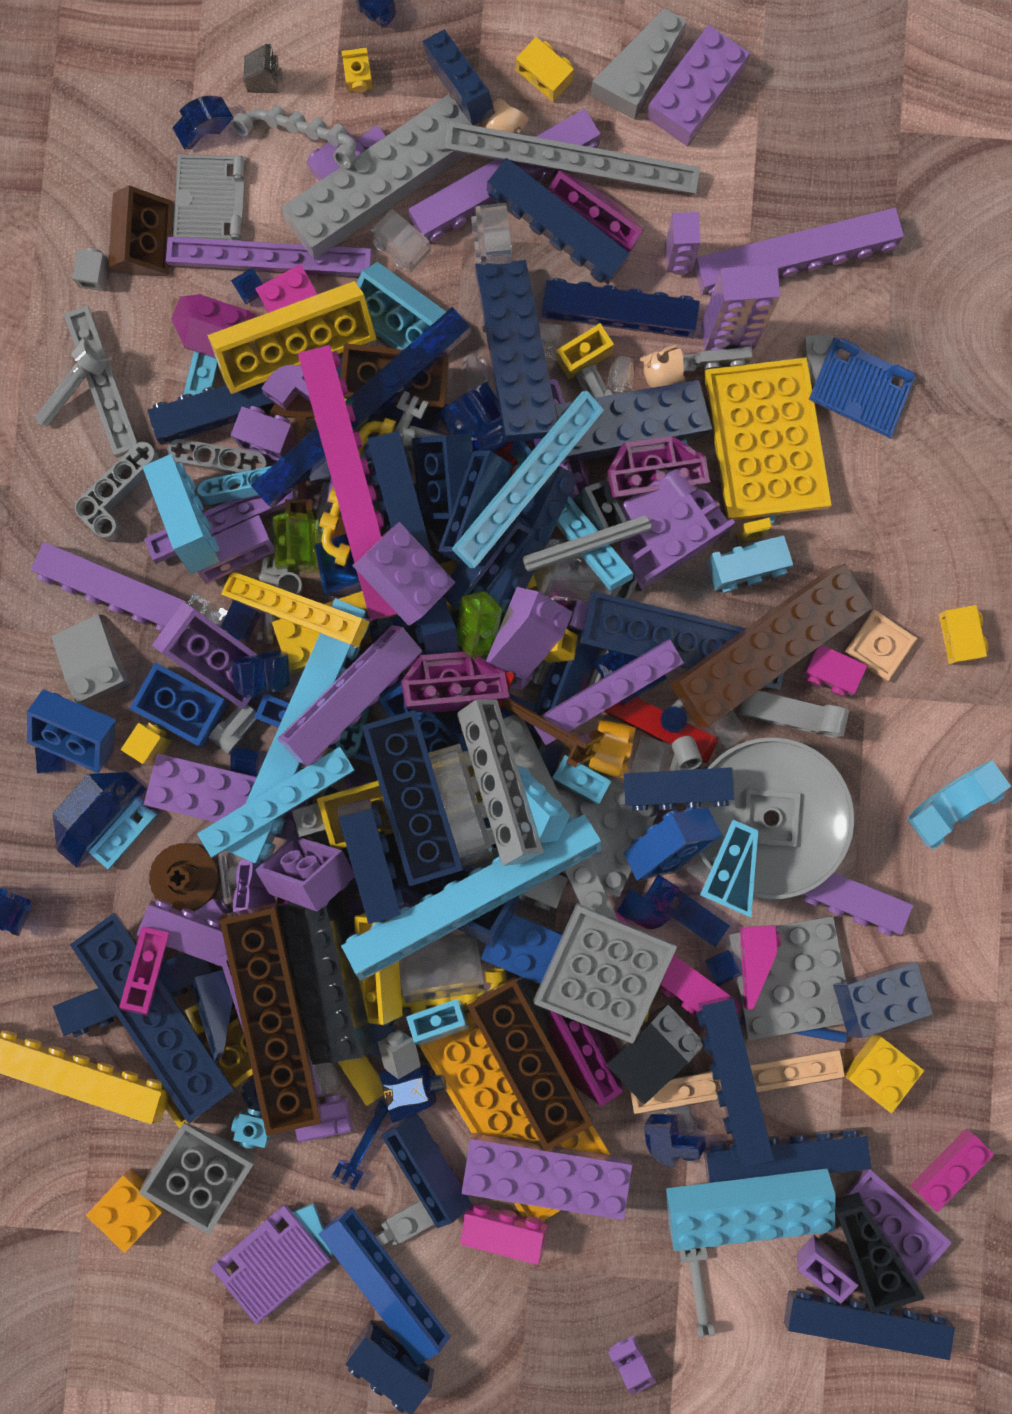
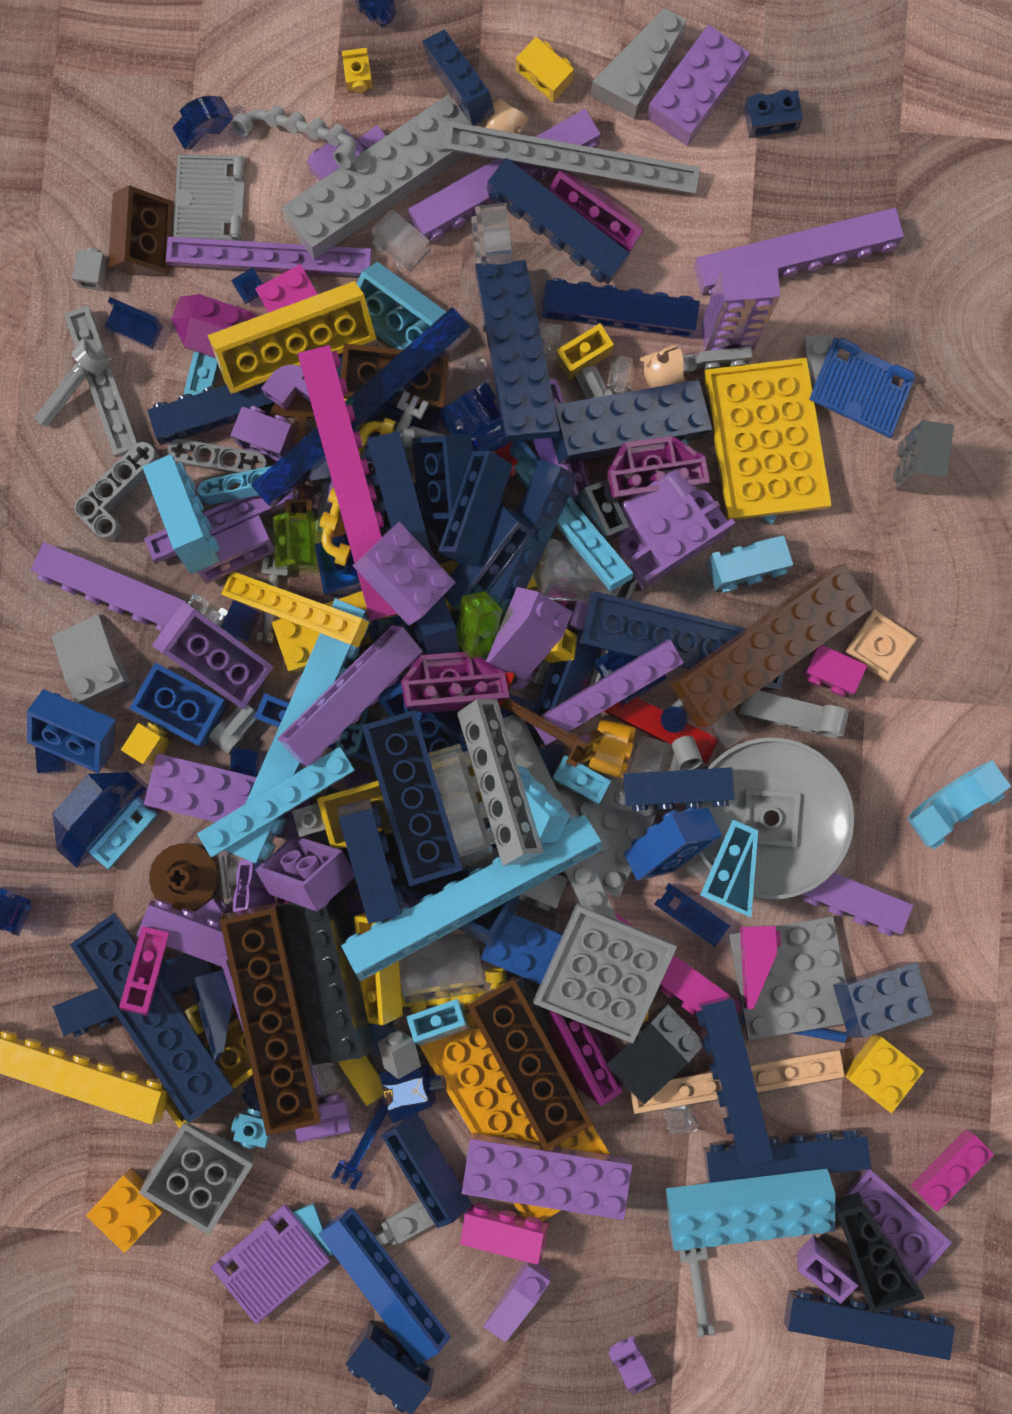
clear blue brick [231,650,291,698] -> none
clear smoke slope [243,44,283,93] -> none
light grey piece [259,572,303,596] -> none
medium azure plate [452,391,604,568] -> none
light grey axle [523,516,651,571] -> none
clear blue brick [617,874,680,929] -> none
clear blue brick [644,1114,706,1167] -> none
medium lavender brick [665,212,701,275] -> none
clear blue plate [705,949,742,986] -> none
yellow tile [736,518,772,543] -> none
yellow brick [939,605,989,665] -> none
none -> clear blue panel [104,297,163,350]
none -> medium lavender slope [483,1262,550,1342]
none -> dark blue brick [744,89,803,138]
none -> dark grey brick [893,420,954,495]

